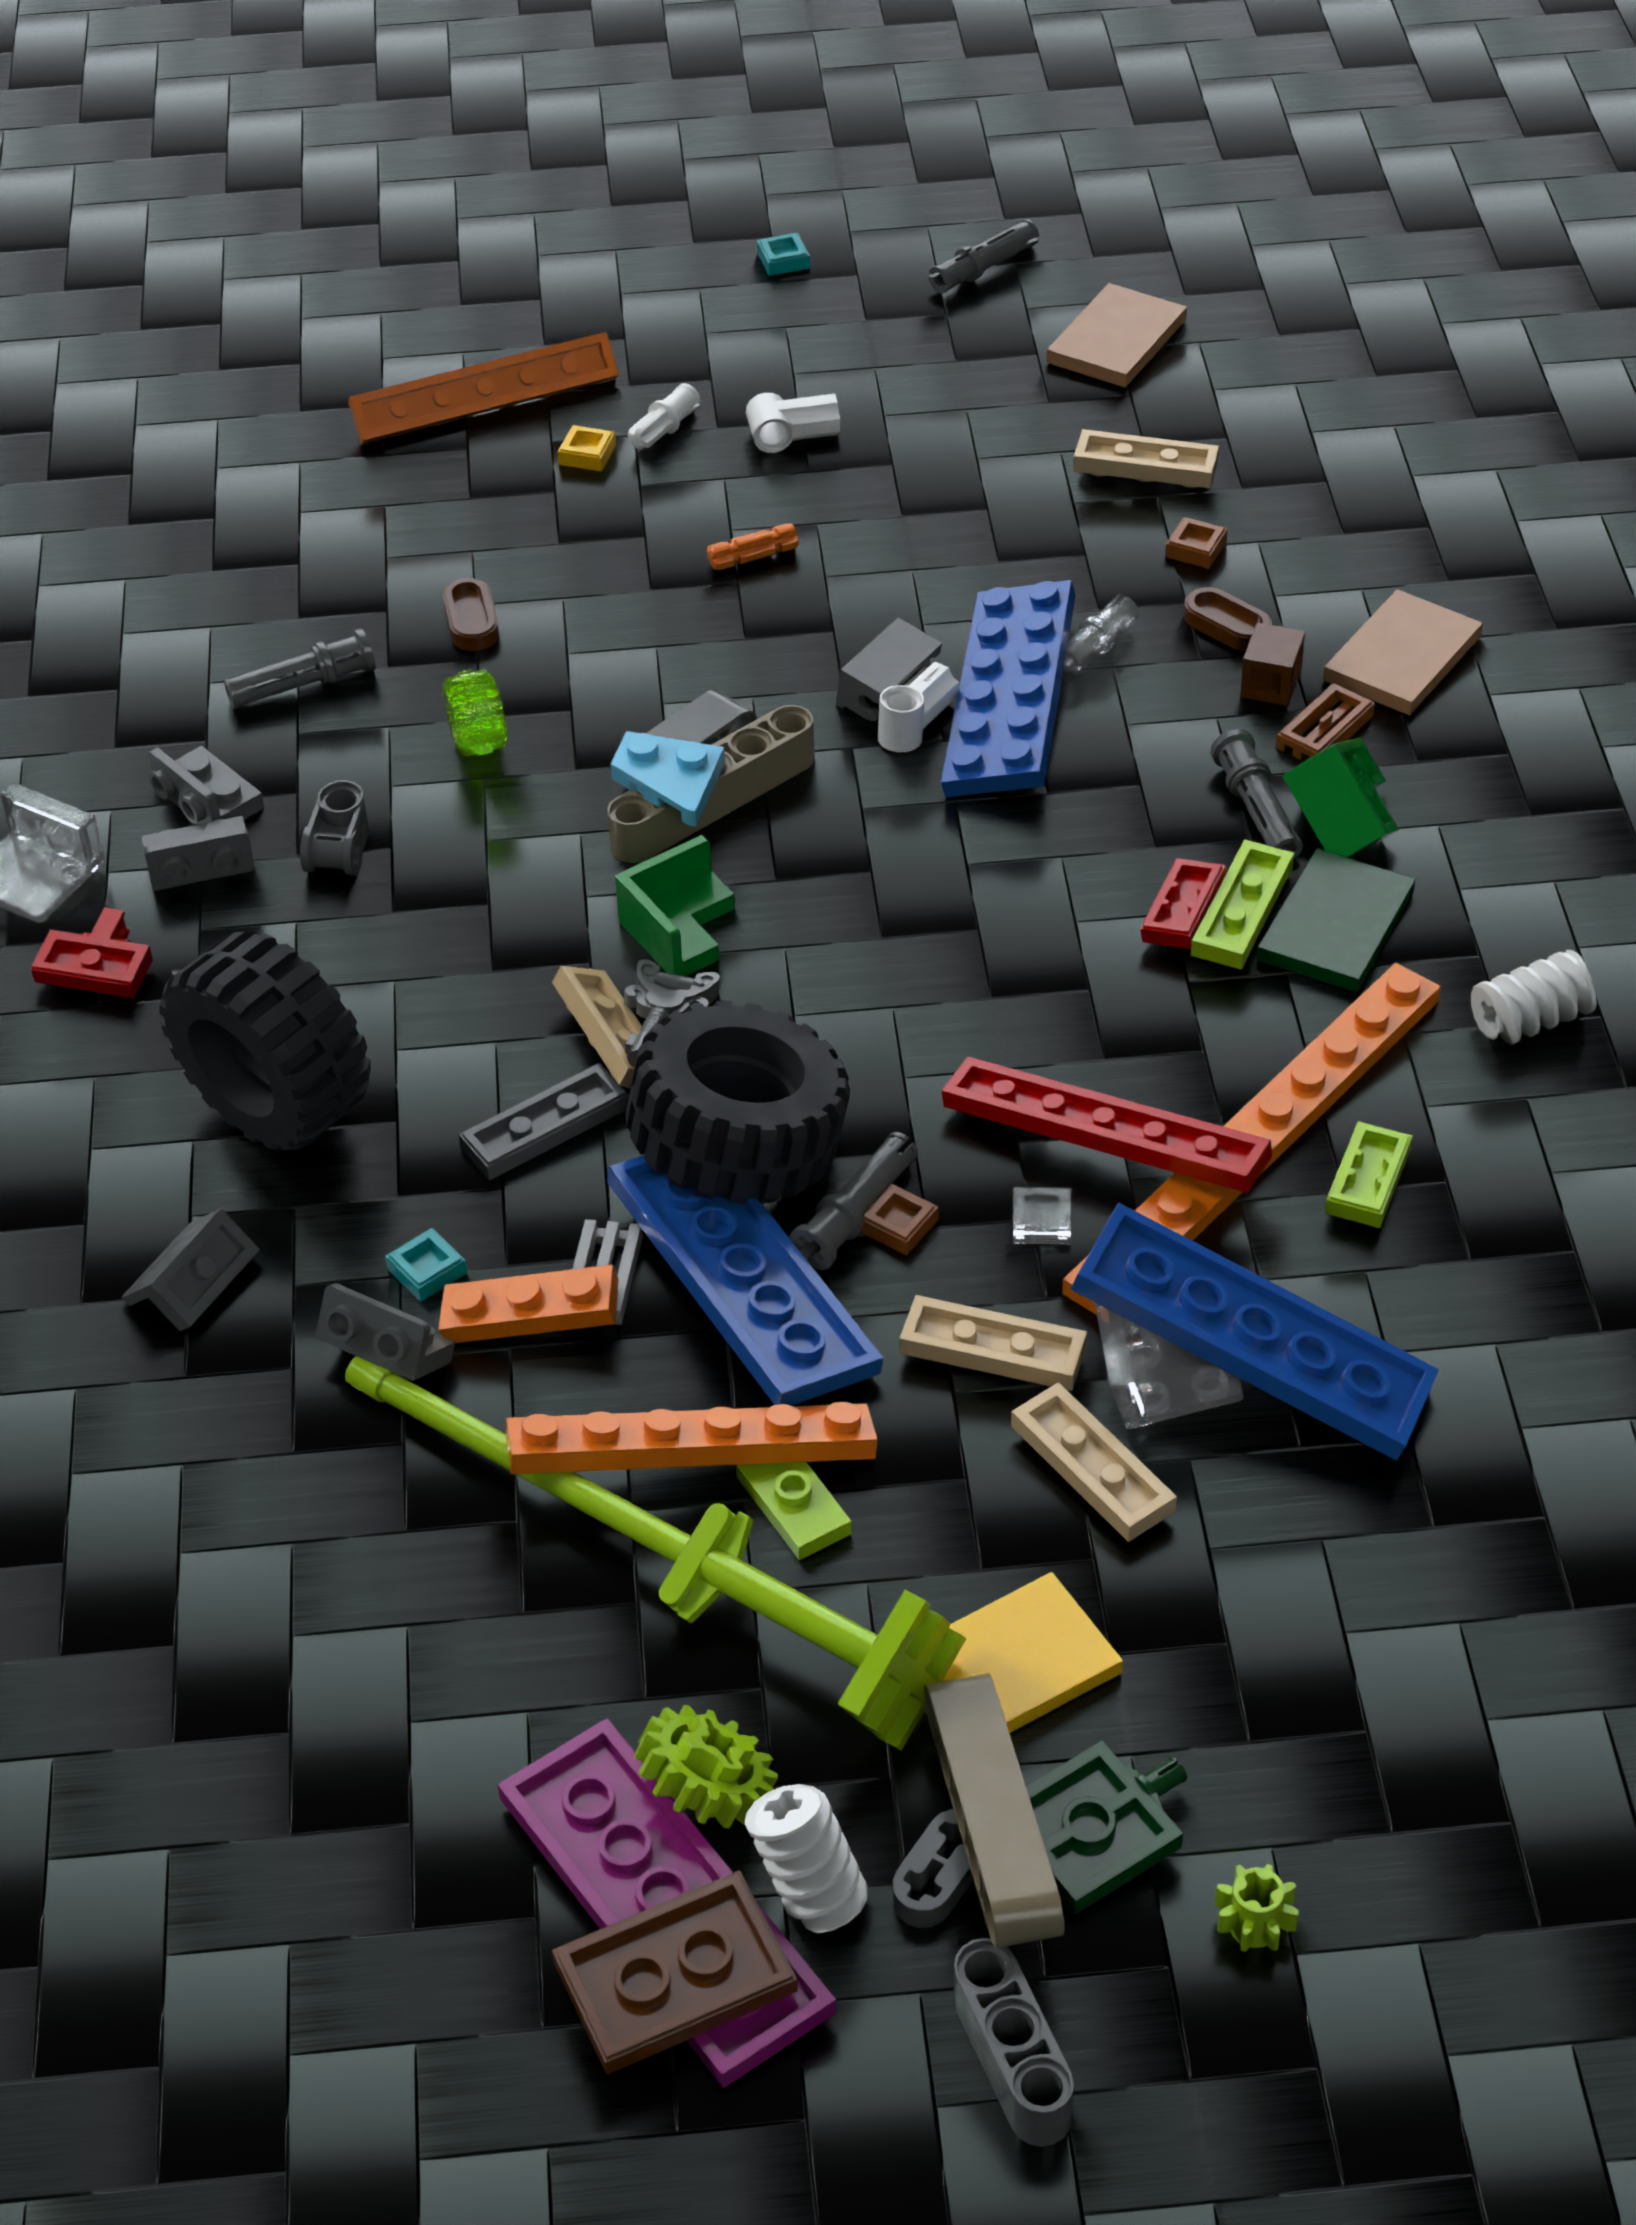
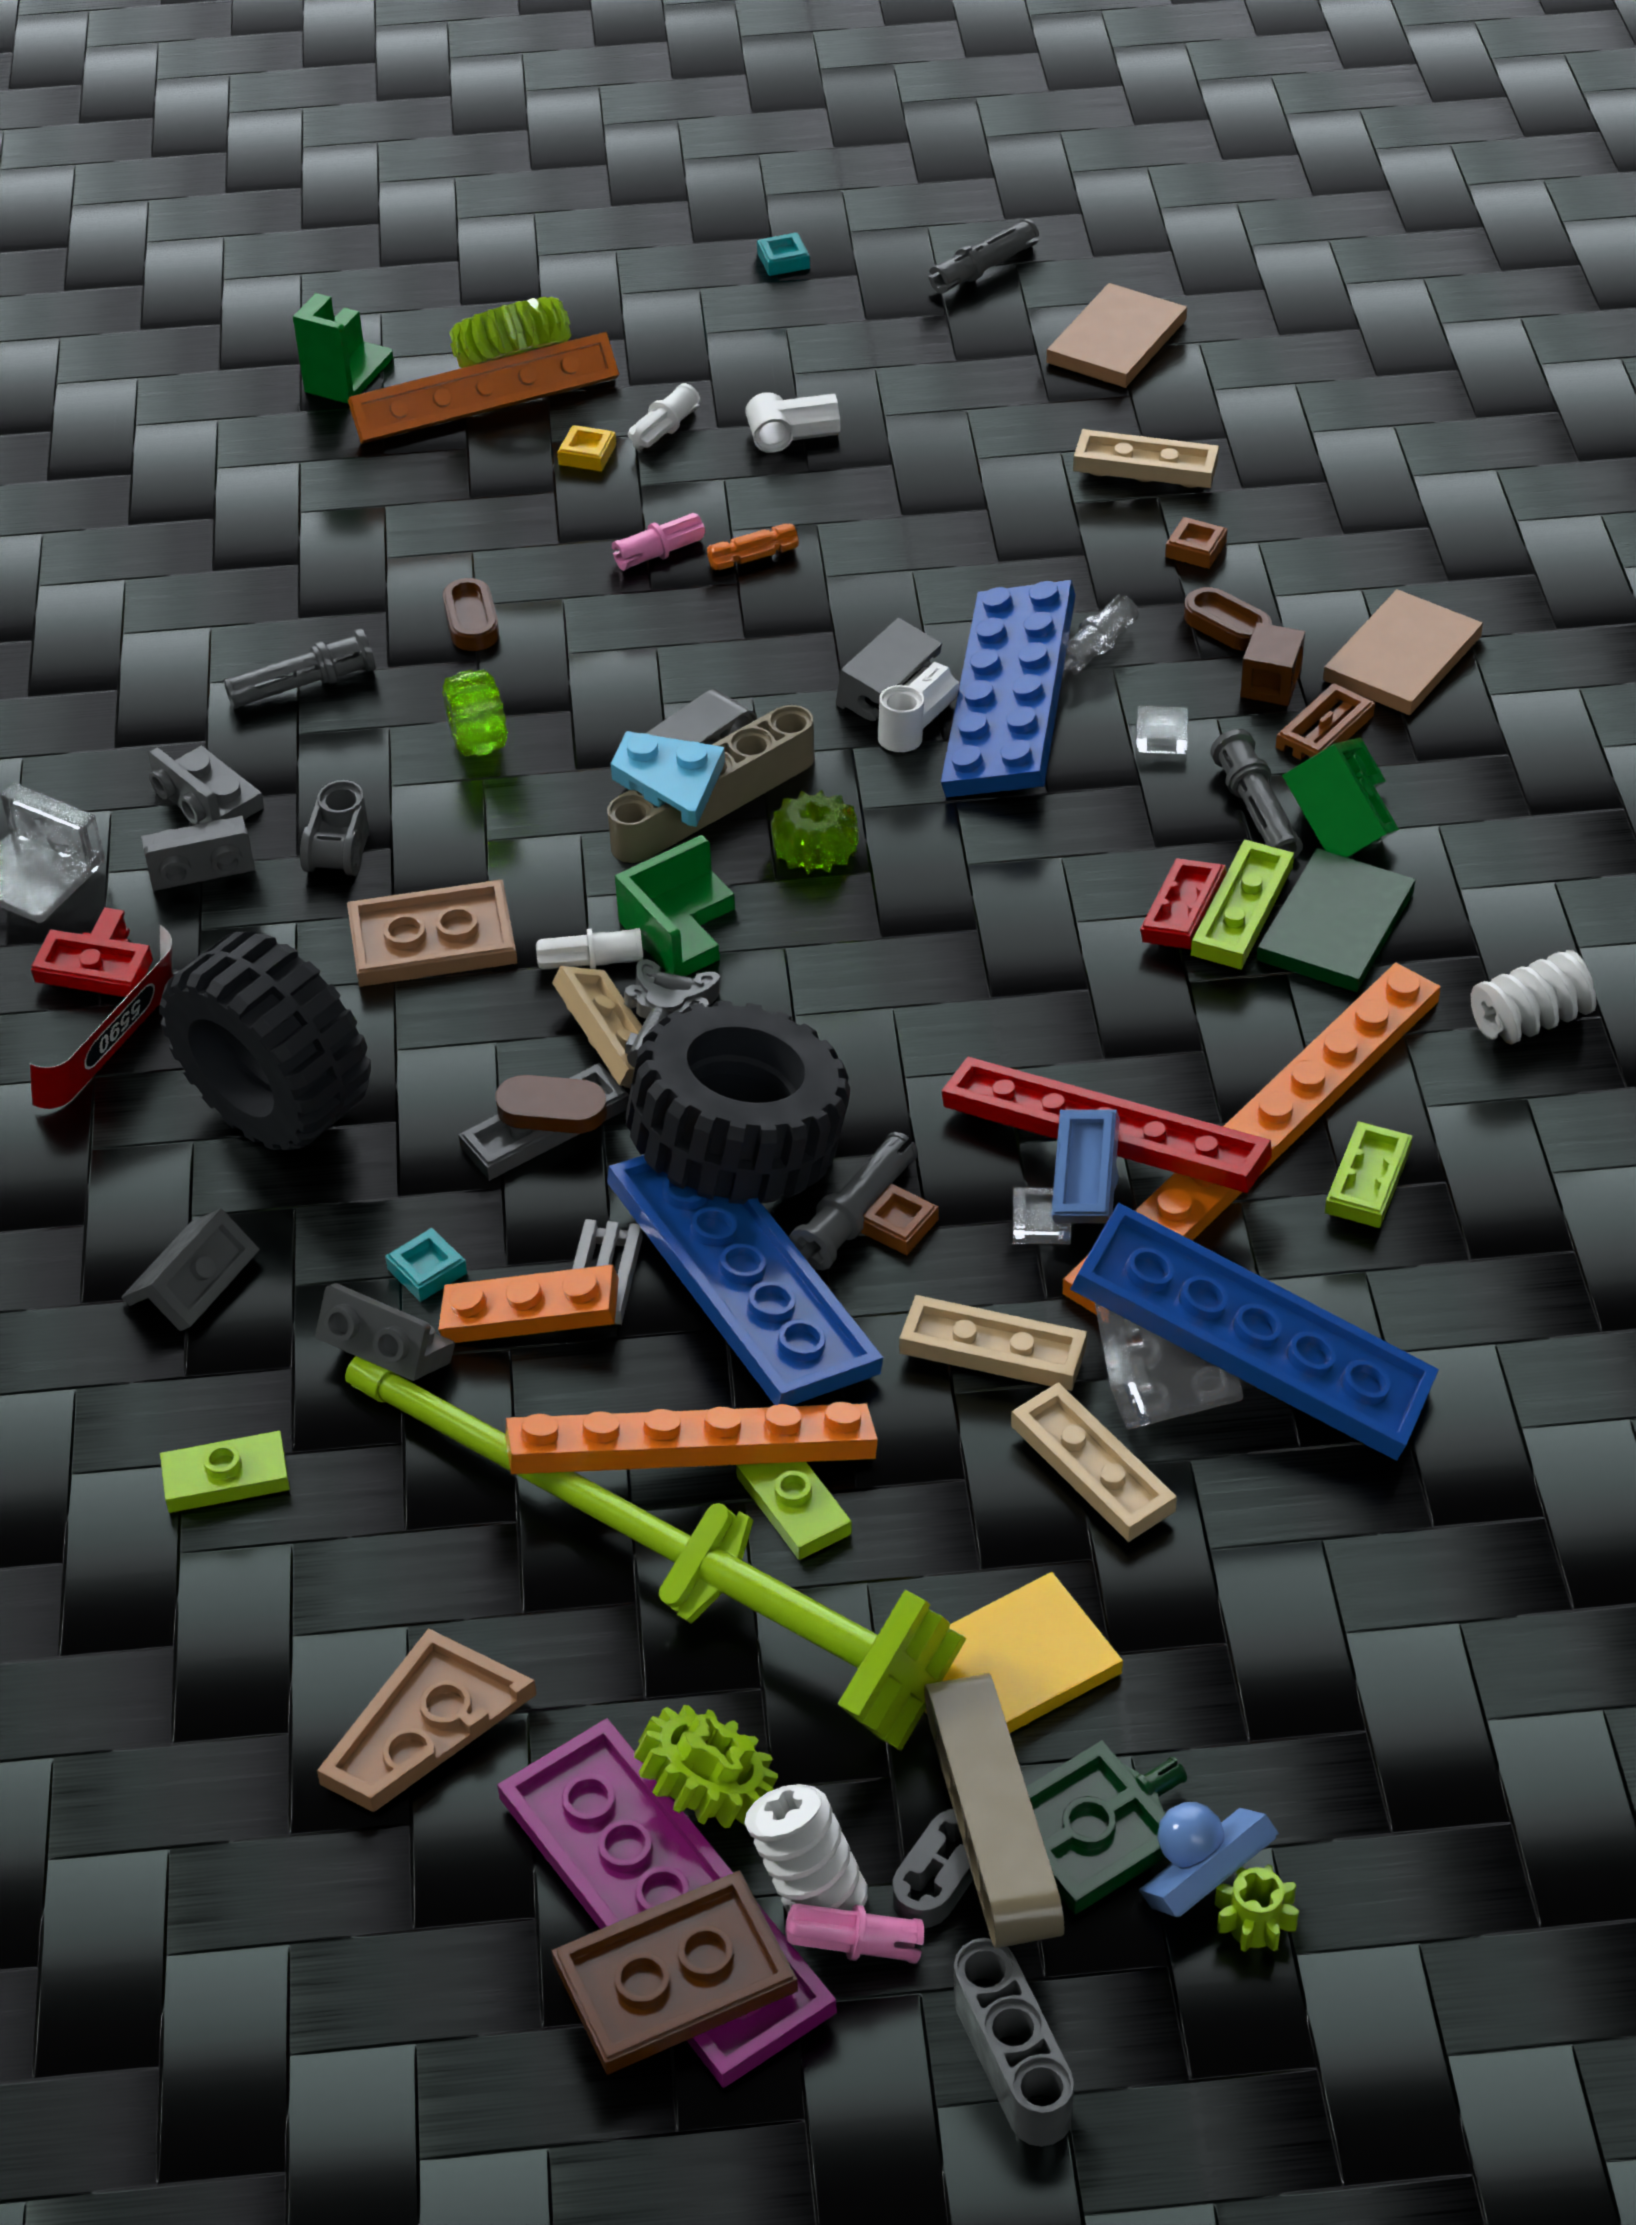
none -> red sticker [30,925,172,1109]
none -> lime plate [160,1431,290,1513]
none -> green panel [293,293,393,404]
none -> medium nougat wing [317,1628,537,1812]
none -> medium nougat tile [347,879,517,987]
none -> lime gear [449,297,571,368]
none -> tile [495,1075,607,1134]
none -> white axle [536,928,643,969]
none -> bright pink axle [612,513,705,571]
none -> clear neon green gear [771,790,859,875]
none -> bright pink axle [785,1903,924,1964]
none -> medium blue tile [1051,1110,1120,1223]
none -> clear tile [1136,706,1188,754]
none -> medium blue tile [1139,1802,1279,1917]

